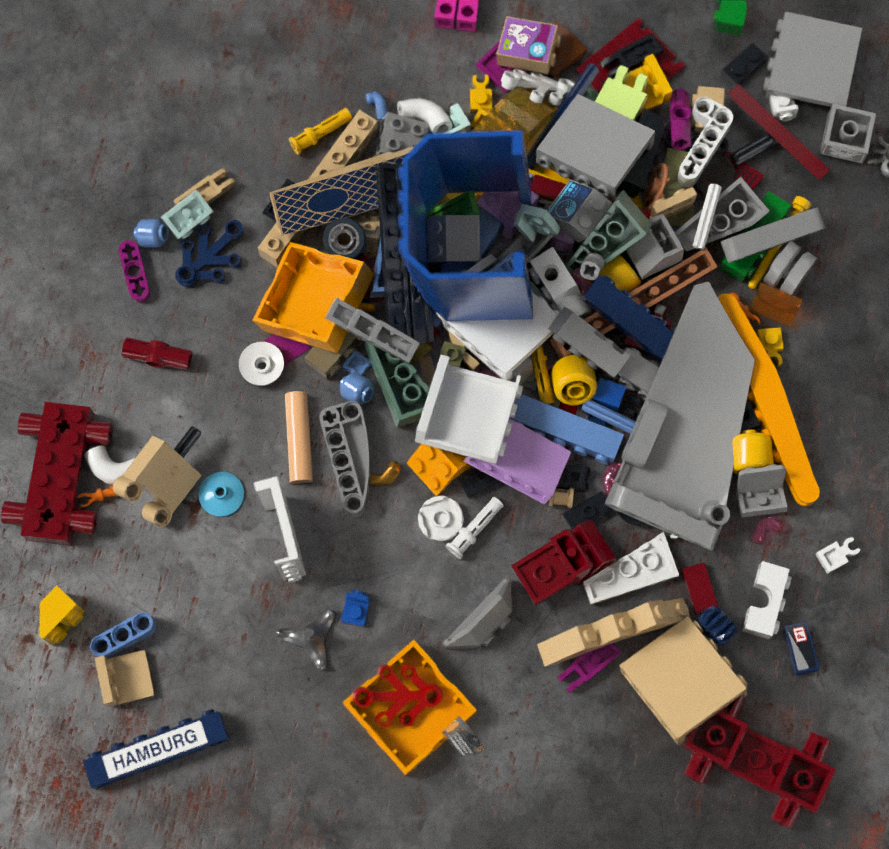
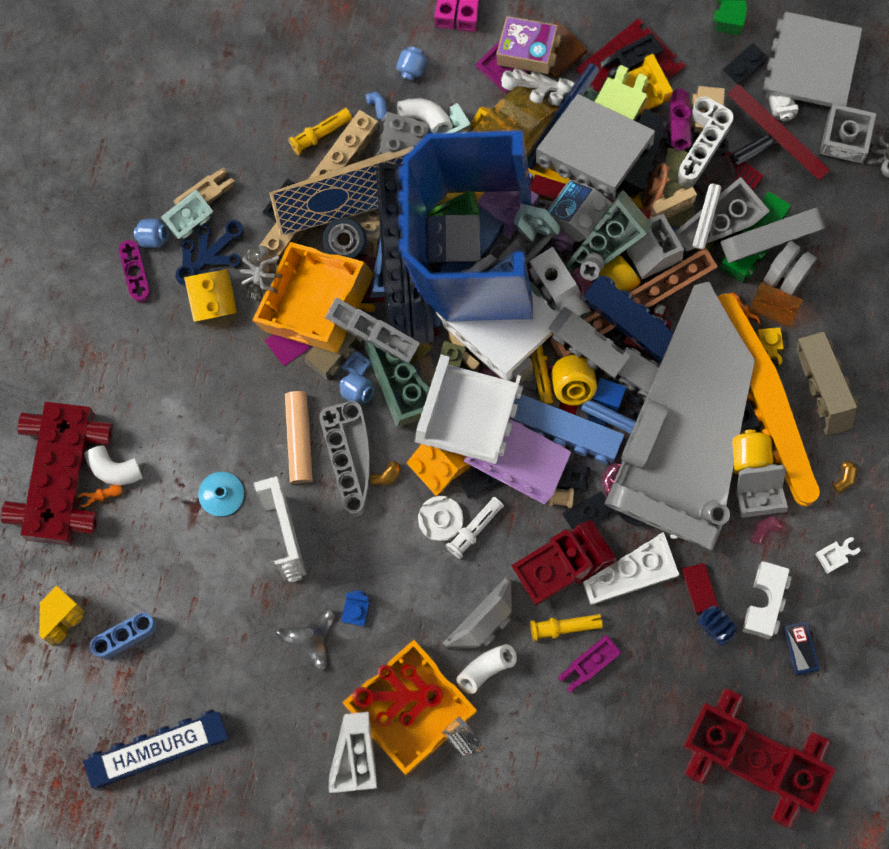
tan bracket [95,650,154,707] -> none
tan piece [113,426,201,527] -> none
dark red piece [122,337,193,371] -> none
white dish [239,342,284,386] -> none
yellow plate [470,75,492,113] -> none
tan arch [537,598,691,667] -> none
tan panel [620,616,747,745] -> none
yellow piece [748,196,811,289] -> none
none -> yellow brick [184,269,238,322]
none -> animal [240,246,283,301]
none -> white wedge [329,712,377,793]
none -> medium blue head [396,47,427,81]
none -> white cylinder [456,644,517,694]
none -> yellow pin [530,614,602,642]
none -> dark tan wedge [796,332,859,436]
none -> pearl gold arm [832,461,858,494]

